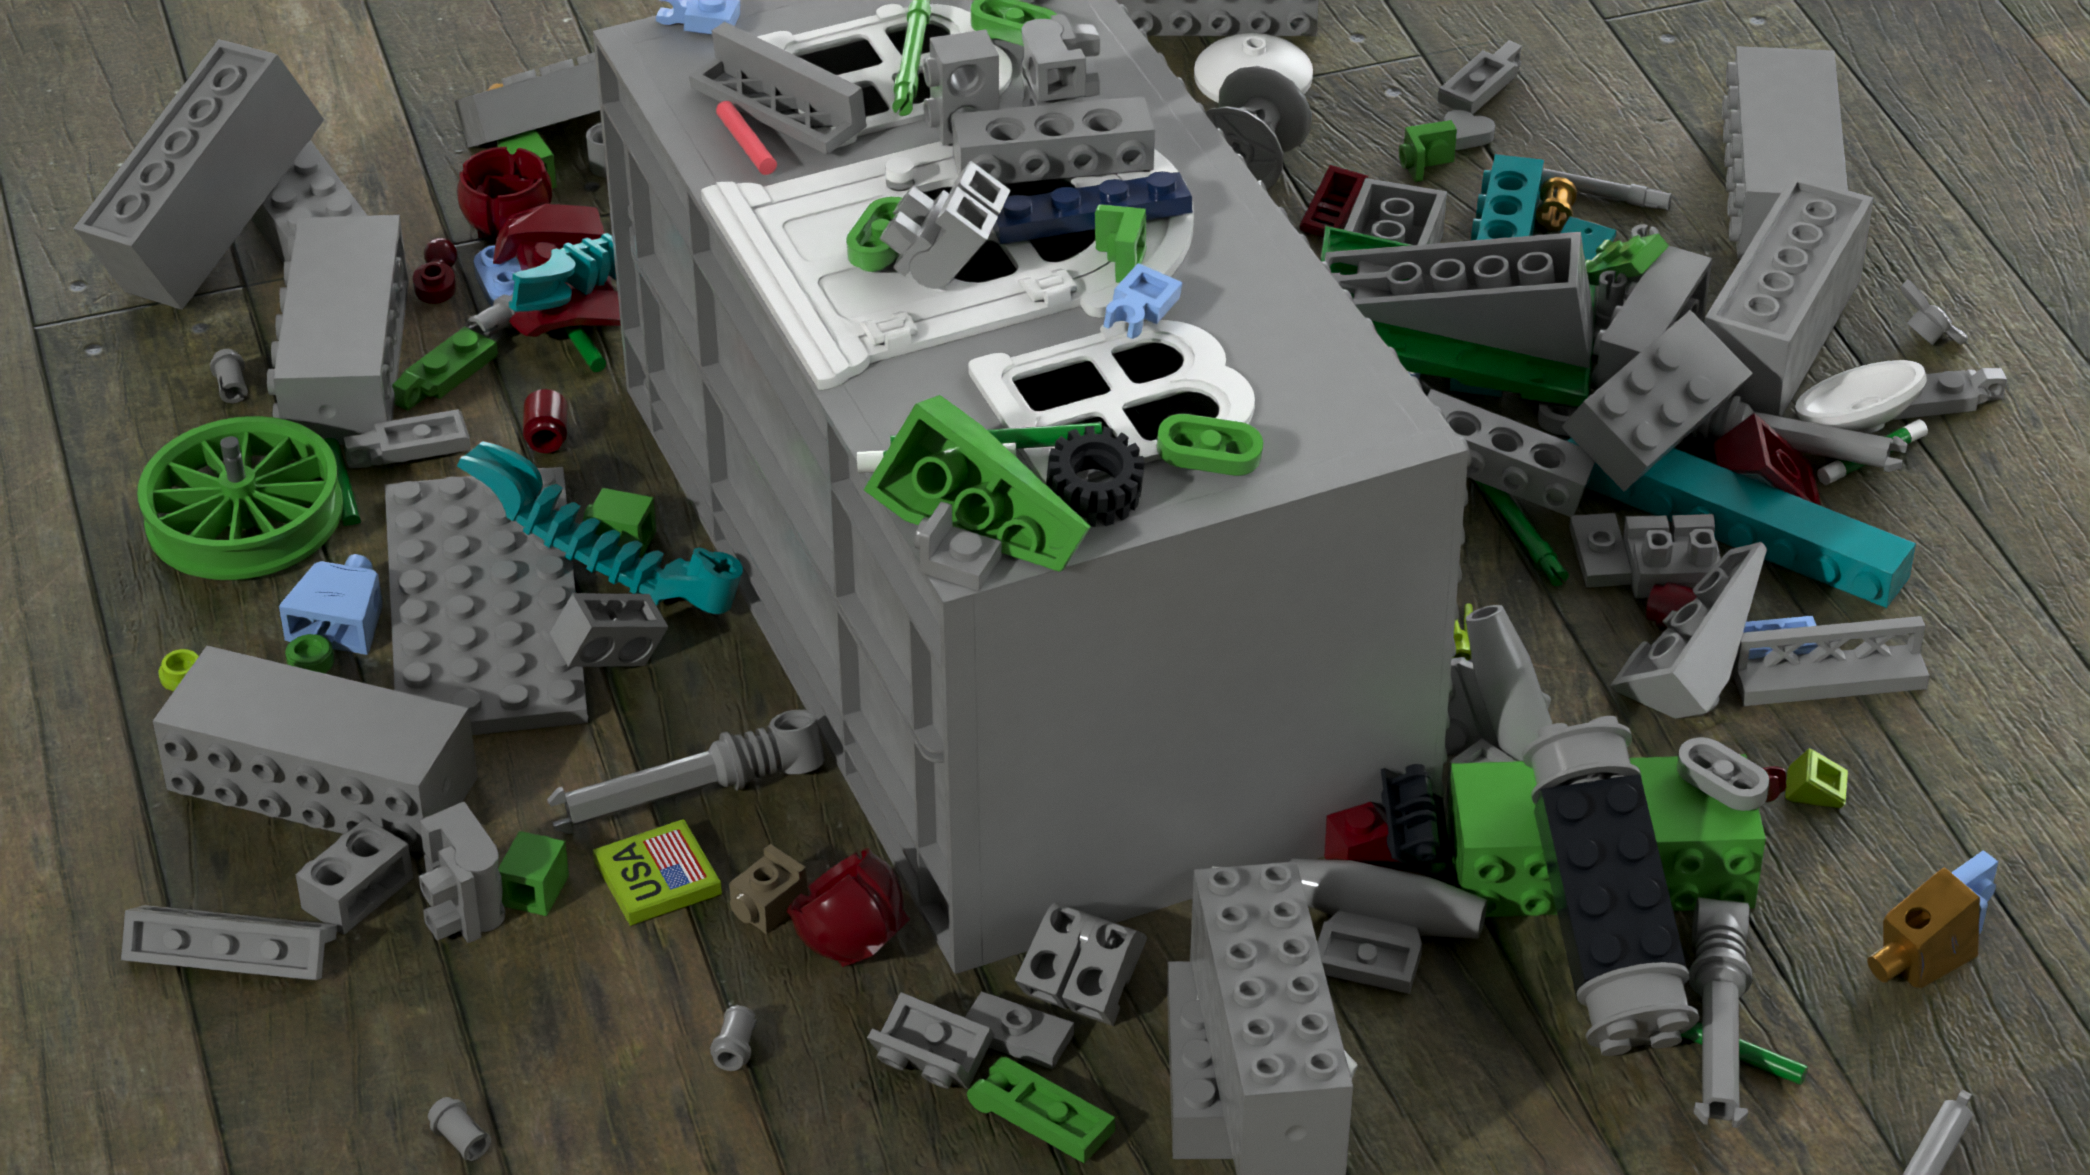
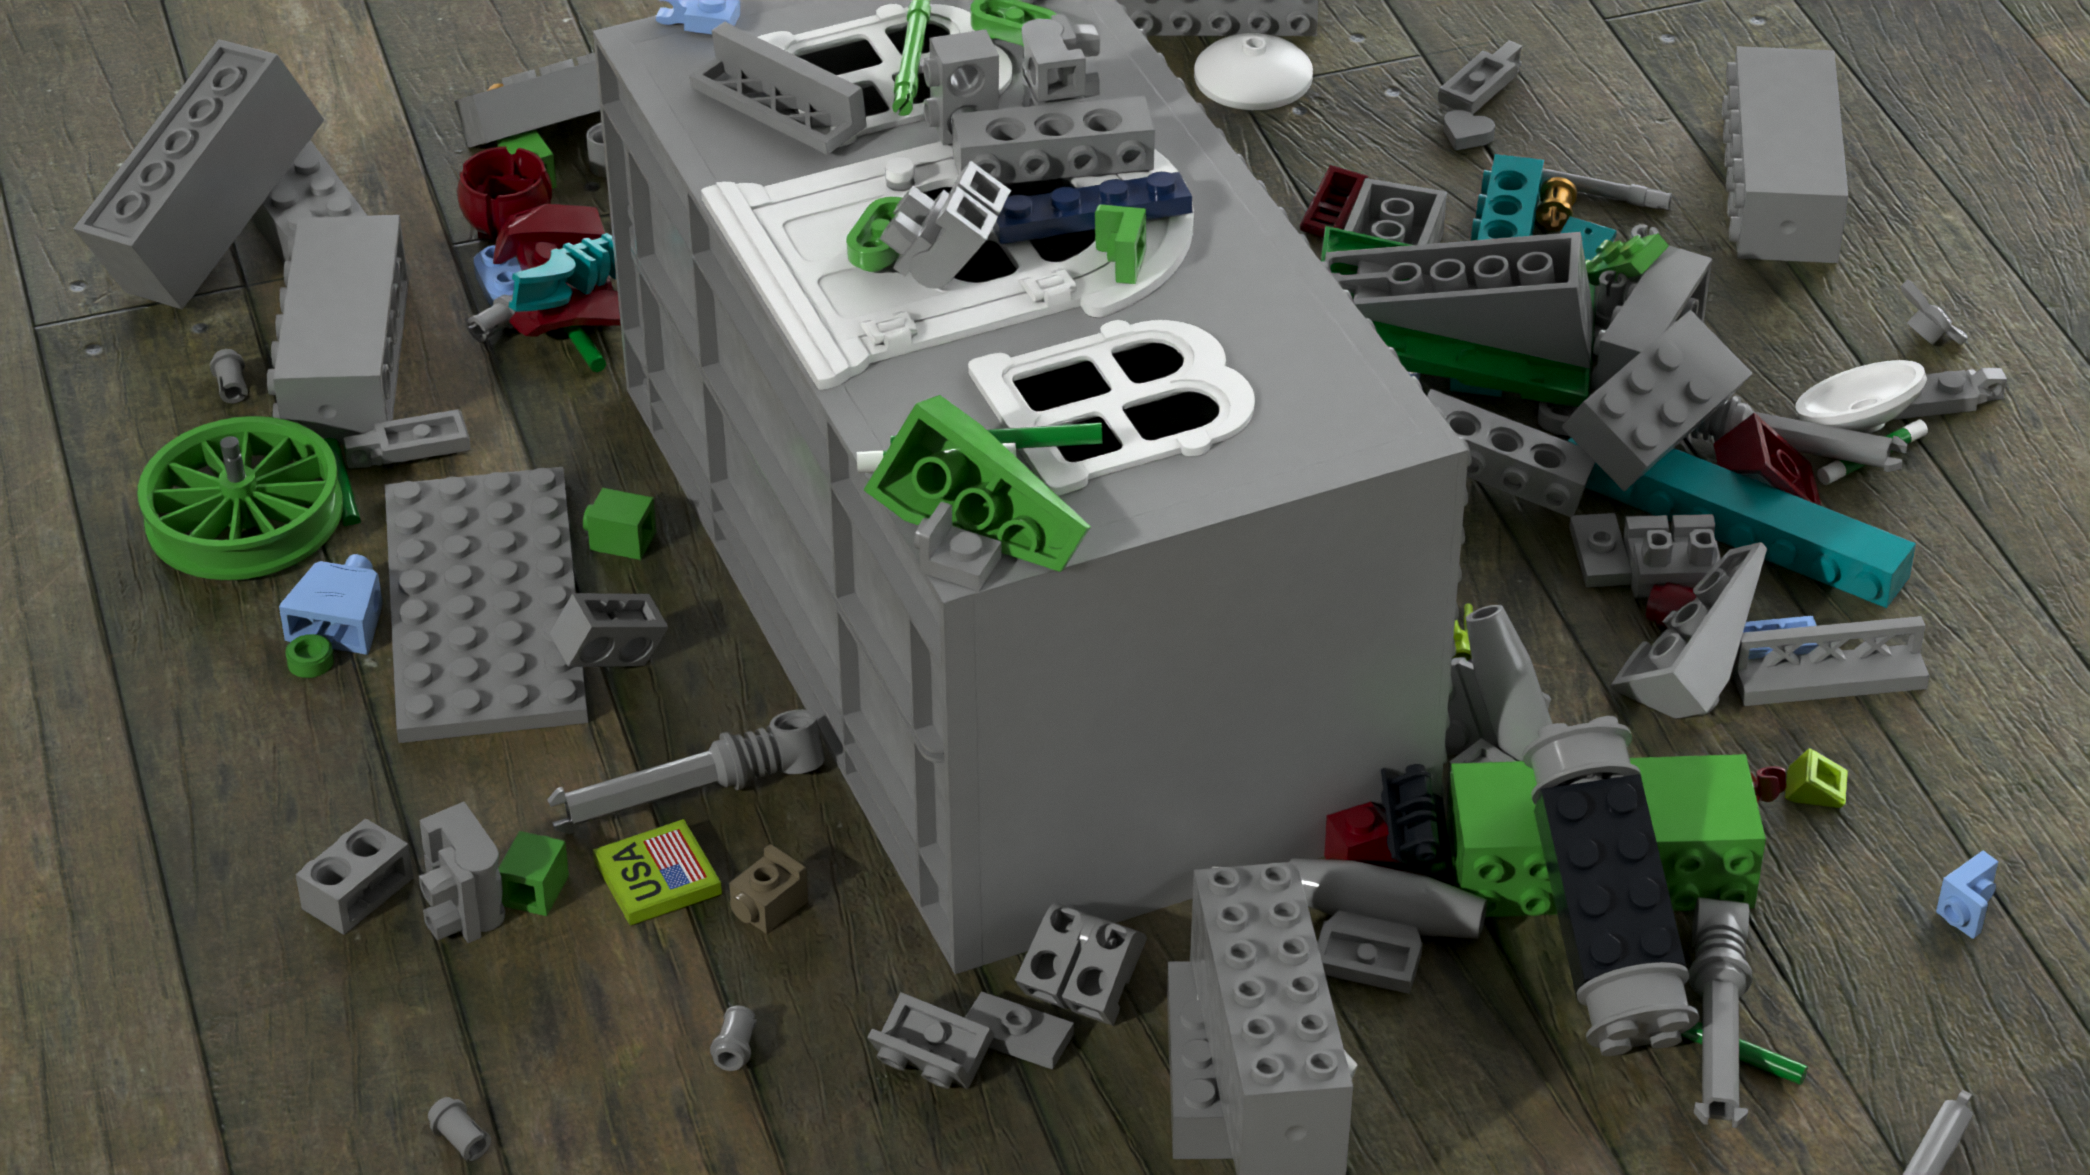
light grey fence [121,905,337,980] -> none
light grey brick [153,646,478,854] -> none
lime plate [158,649,199,691] -> none
bright green hinge [392,326,498,411] -> none
dark red plate [413,238,457,304] -> none
teal piece [457,441,743,614] -> none
dark red brick [523,389,568,453] -> none
coral piece [716,101,777,175] -> none
dark red piece [787,848,910,967] -> none
bright green plate [967,1057,1115,1164] -> none
black tyre [1046,426,1145,527] -> none
light blue plate [1104,263,1183,339] -> none
bright green plate [1156,414,1264,476] -> none
light grey piece [1206,66,1312,189] -> none
bright green bracket [1399,120,1457,182] -> none
green piece [1473,479,1569,586] -> none
light grey plate [1677,737,1769,811] -> none
light grey brick [1704,175,1874,417] -> none
pearl gold torso [1867,867,1980,988] -> none

